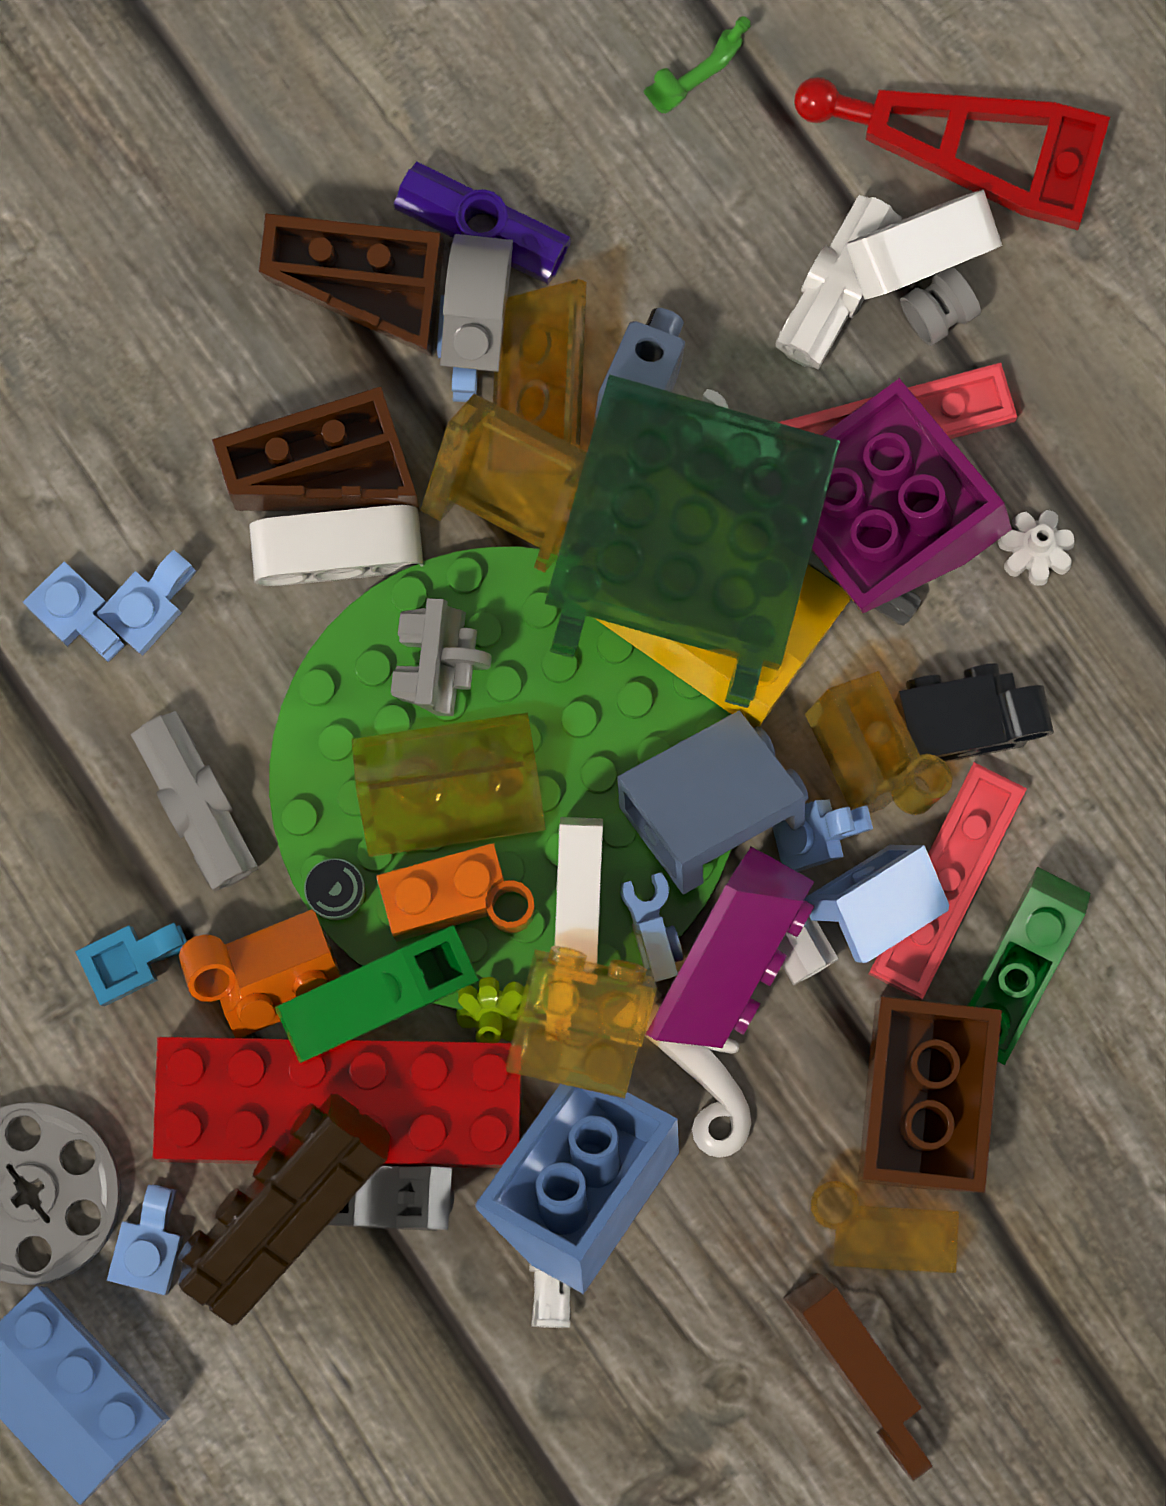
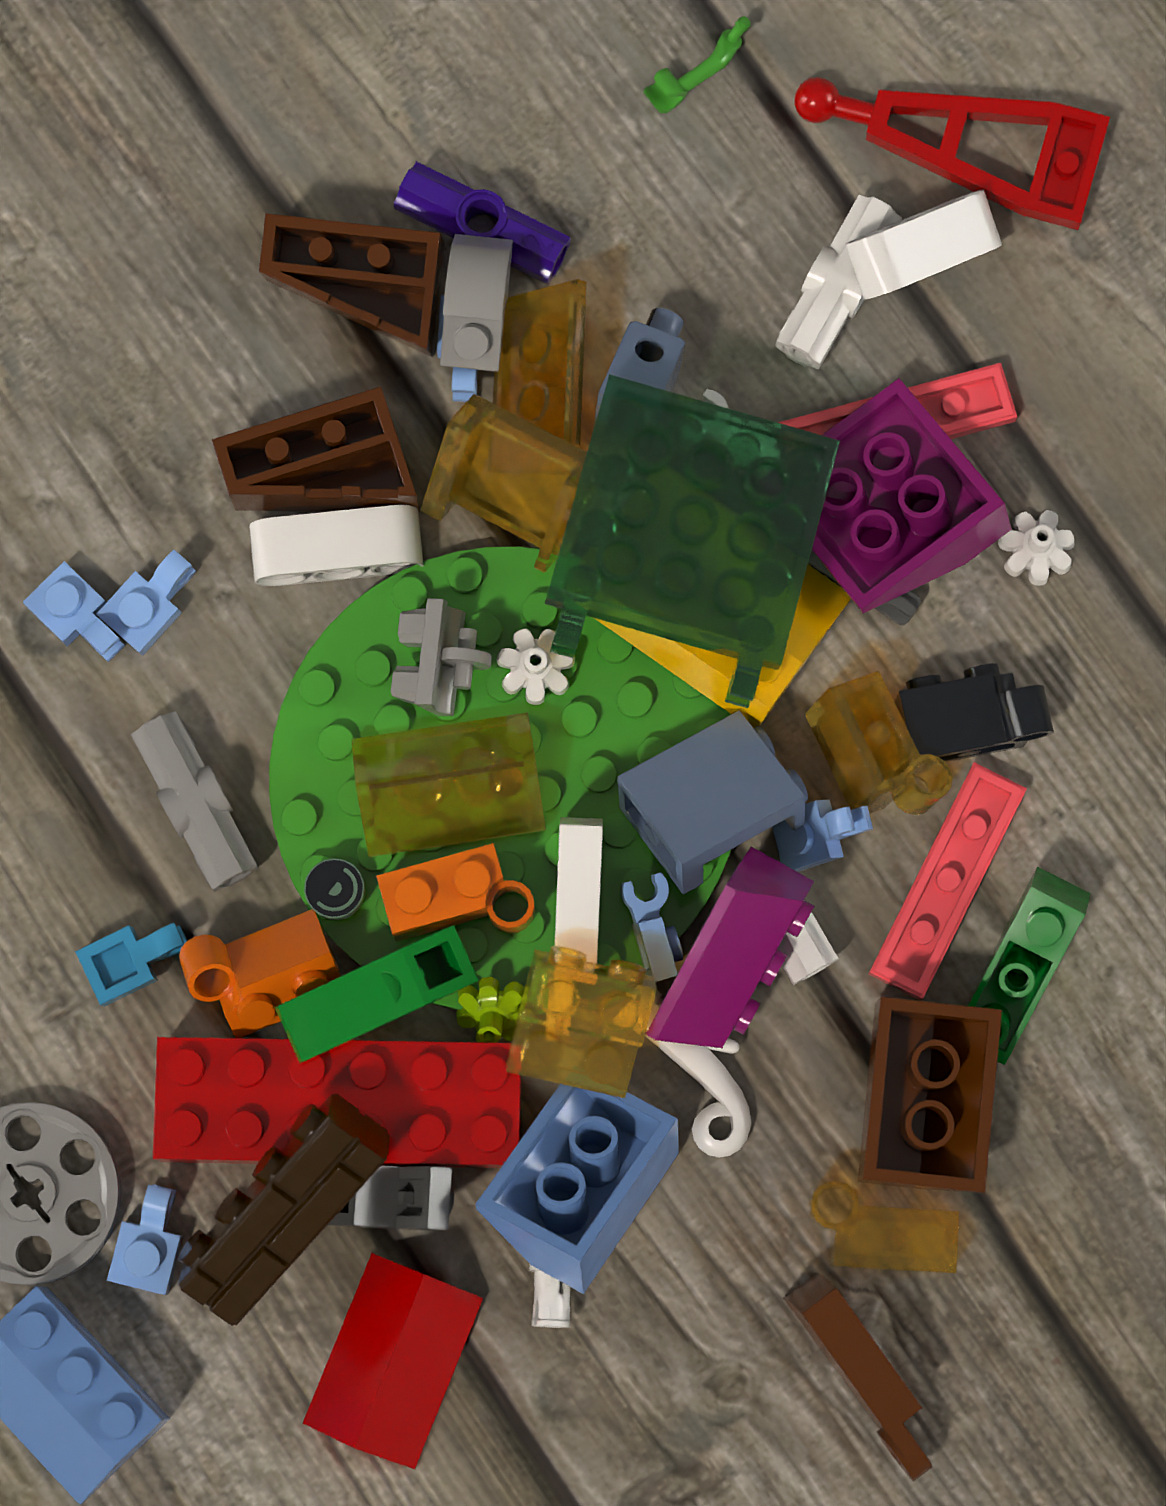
light blue panel [805,845,949,963] -> none
light grey wheel [900,267,981,346] -> none
none -> red slope [302,1253,484,1469]
none -> white plant [497,628,575,705]

